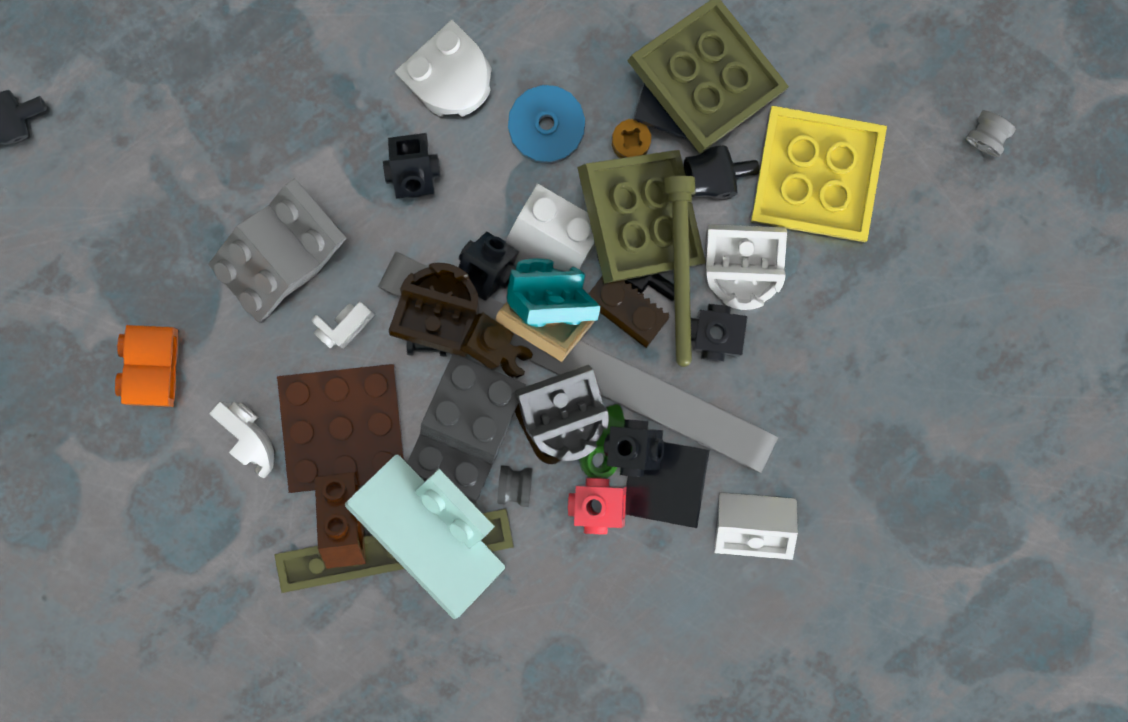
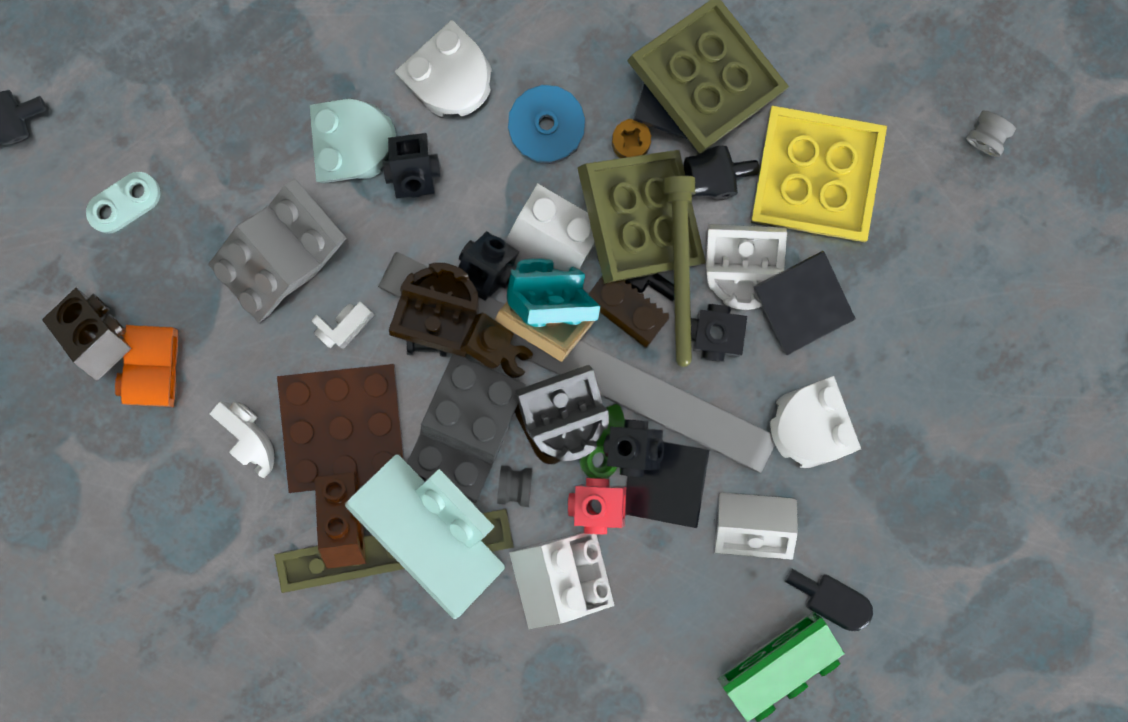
none -> dark brown brick [42,287,132,381]
none -> light aqua plate [86,172,160,233]
none -> light aqua slope [310,99,396,183]
none -> white slope [509,533,615,629]
none -> slope [718,612,845,722]
none -> black piece [754,251,856,355]
none -> white slope [770,376,861,468]
none -> black piece [785,568,873,632]

